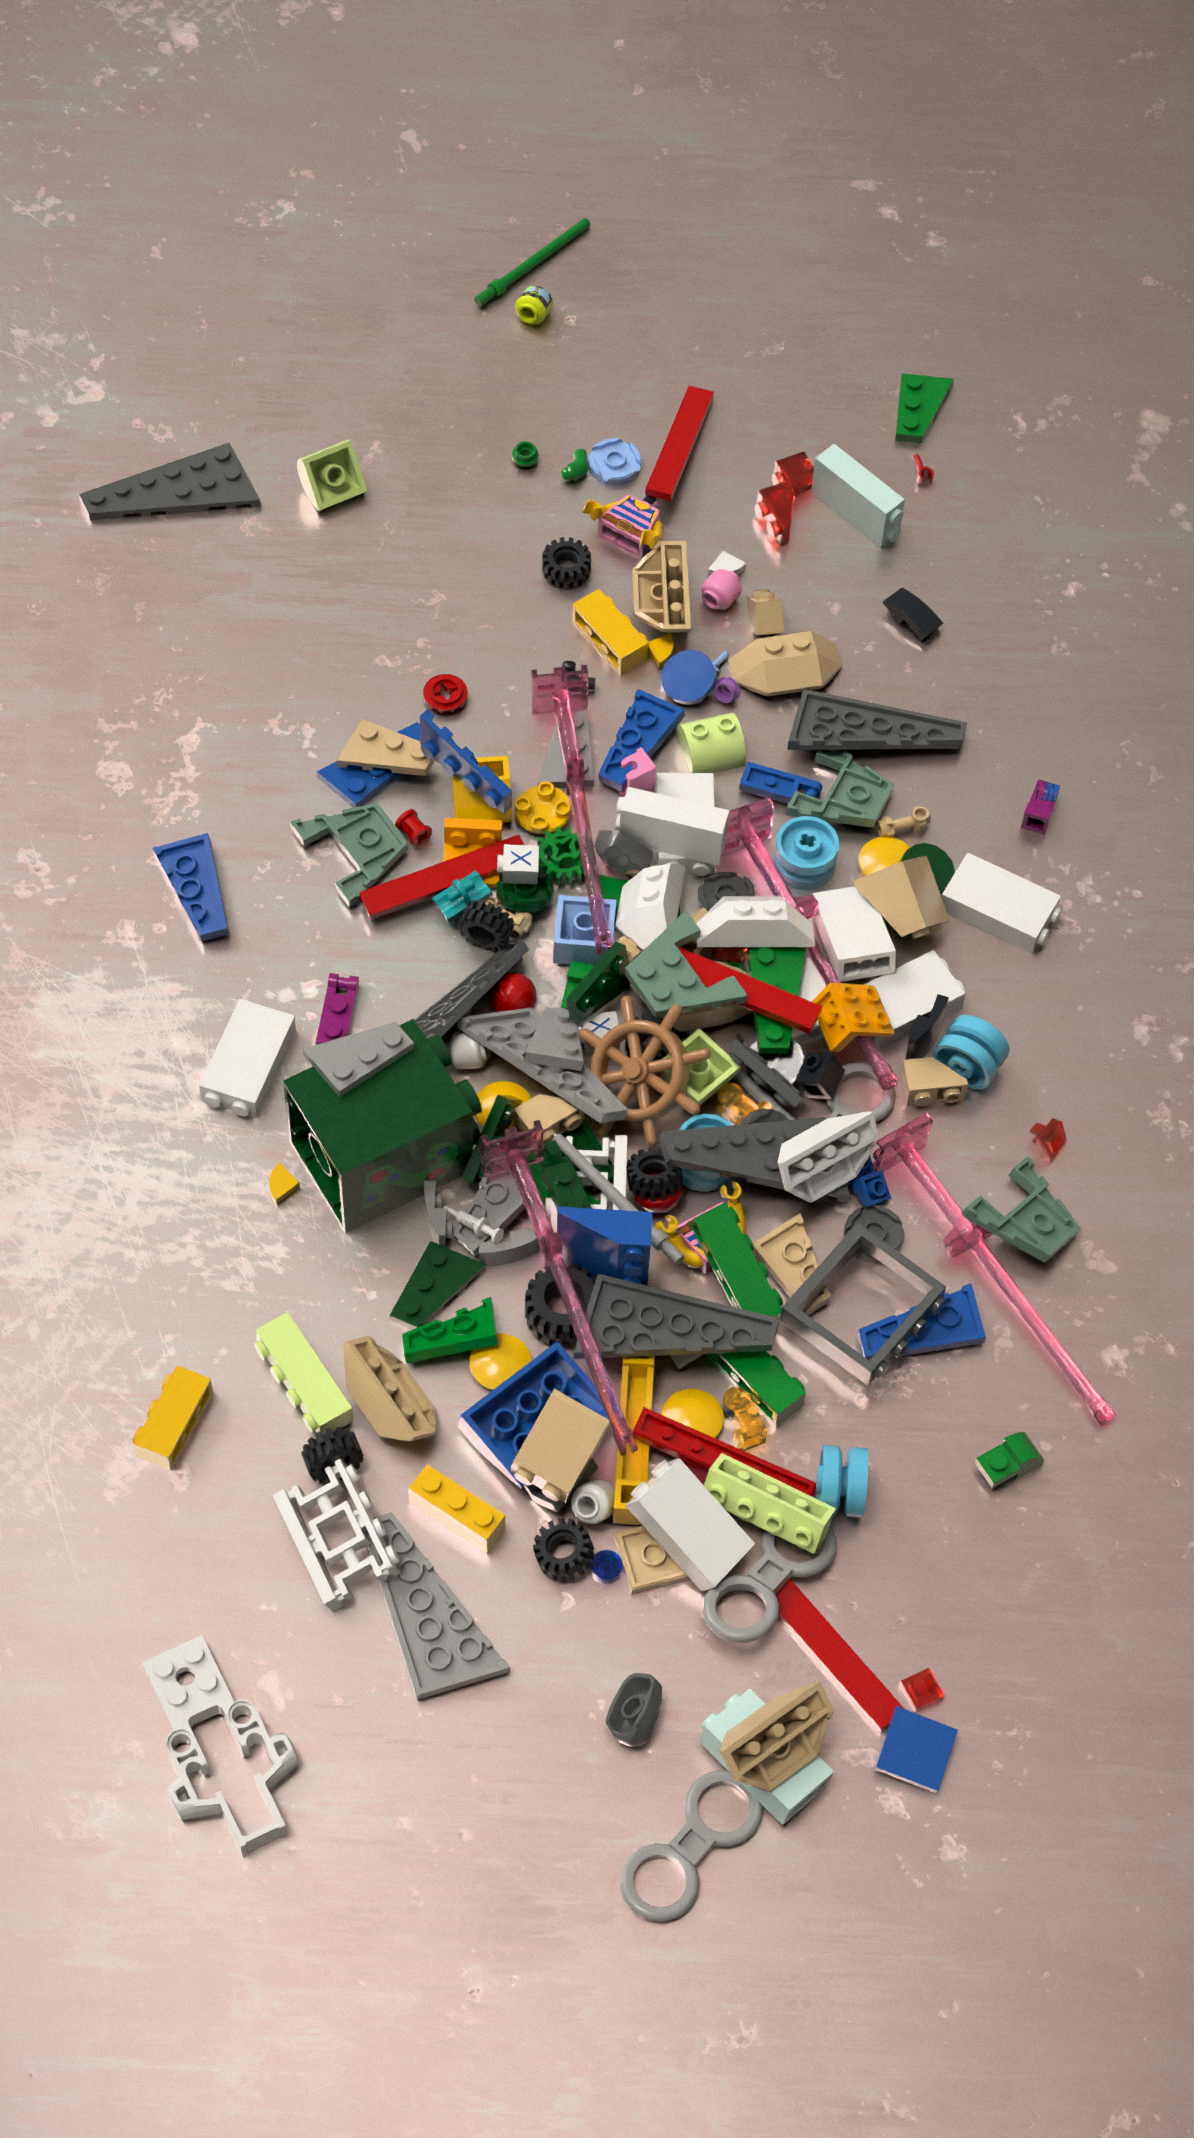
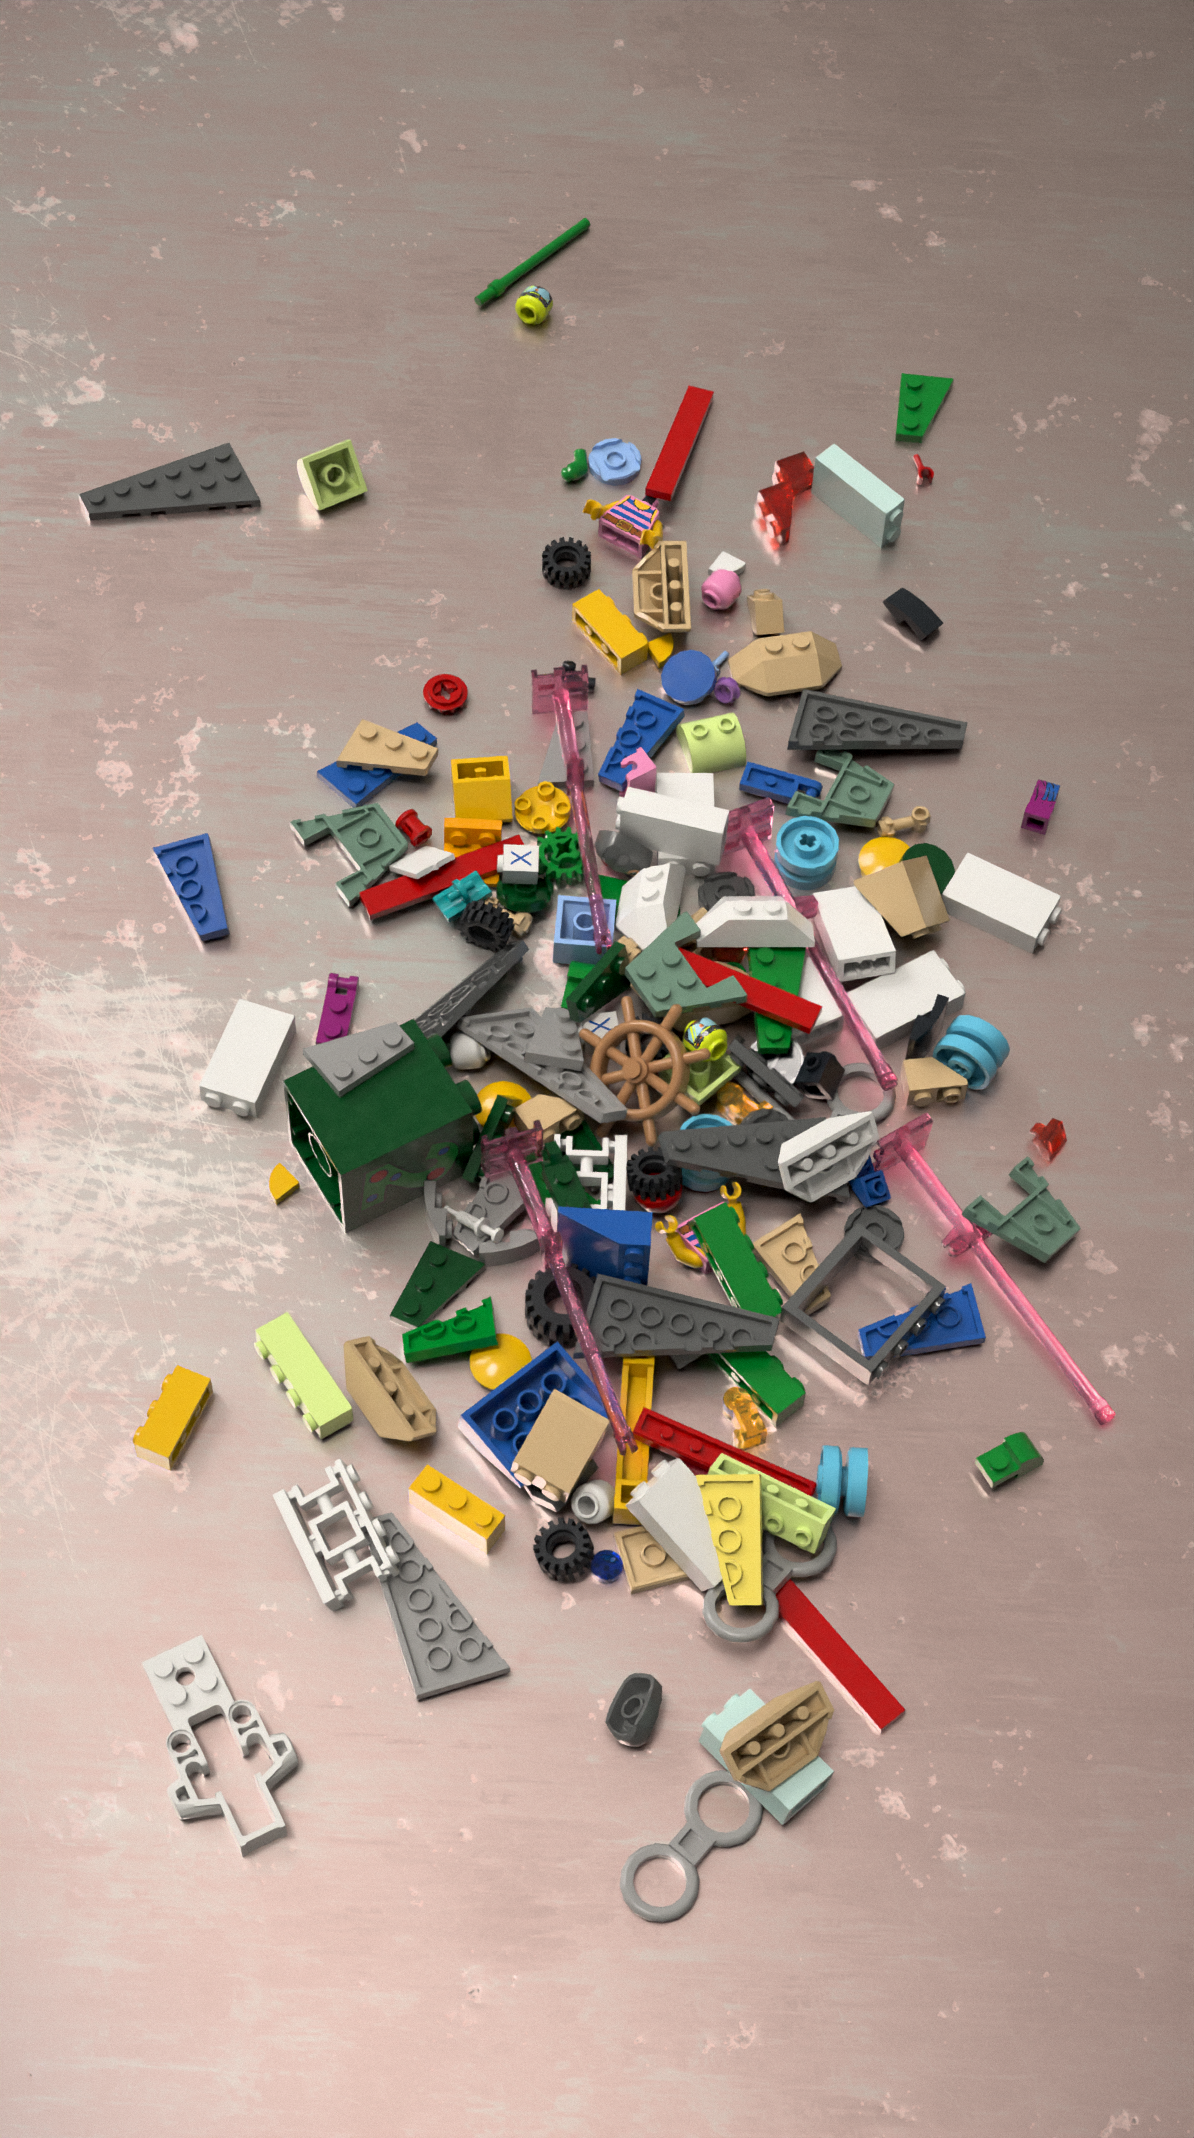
black tyre [301,1427,364,1483] -> none
blue wing [420,709,512,814] -> none
red piece [490,973,536,1012] -> none
green plate [512,441,539,467] -> none
light grey bar [552,1133,685,1265] -> none
yellow dish [661,1388,724,1438] -> none
light orange bracket [811,982,895,1052] -> none
blue tile [874,1706,958,1793] -> none
clear red tile [899,1668,945,1713] -> none
none -> white piece [389,846,455,879]
none -> head [683,1017,728,1062]
none -> light yellow wing [696,1474,763,1605]

